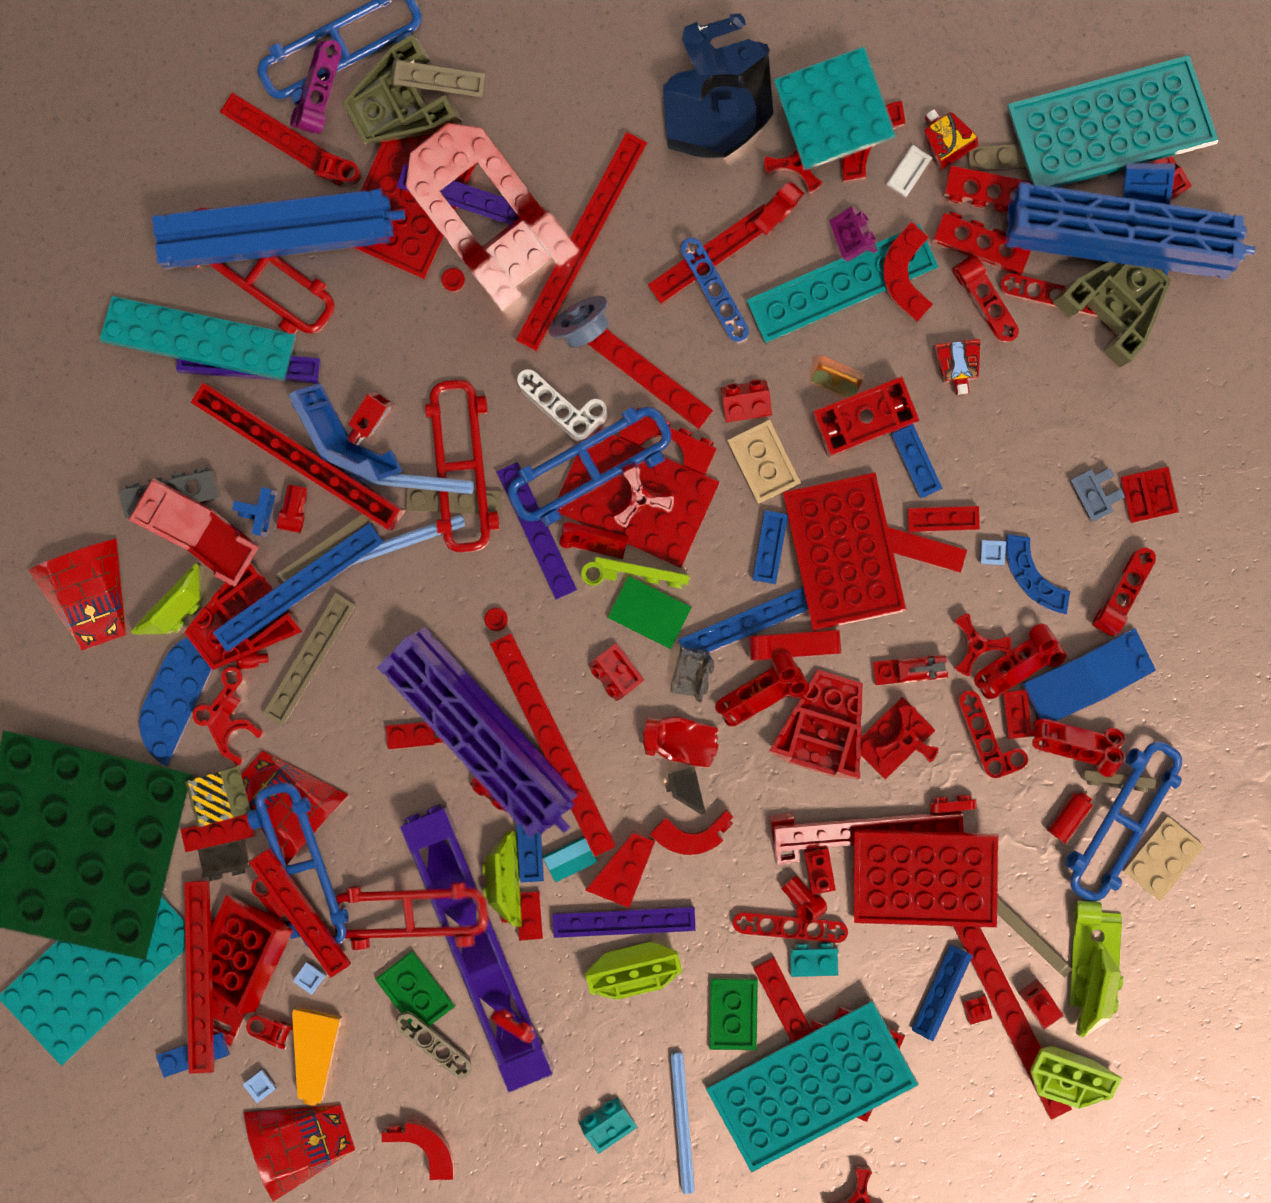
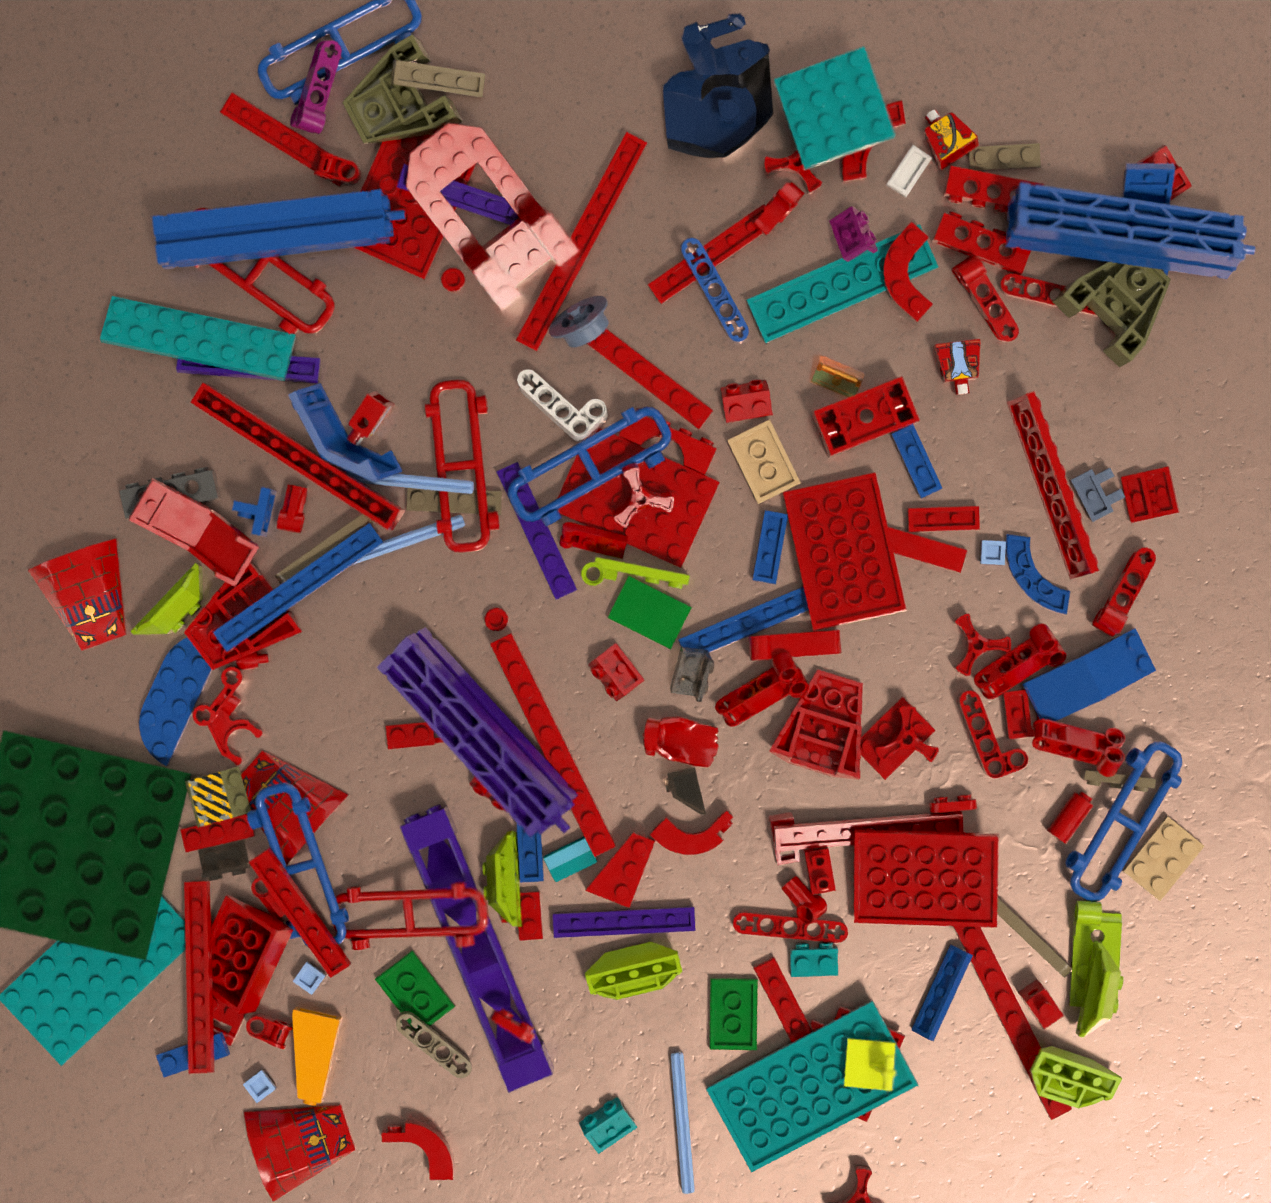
dark tan plate [262,593,356,727] -> none
red plate [873,655,948,685] -> none
red tile [963,995,993,1025] -> none
teal plate [1007,55,1219,188] -> none
none -> neon yellow plate [844,1038,896,1091]
none -> red plate [1006,391,1099,579]

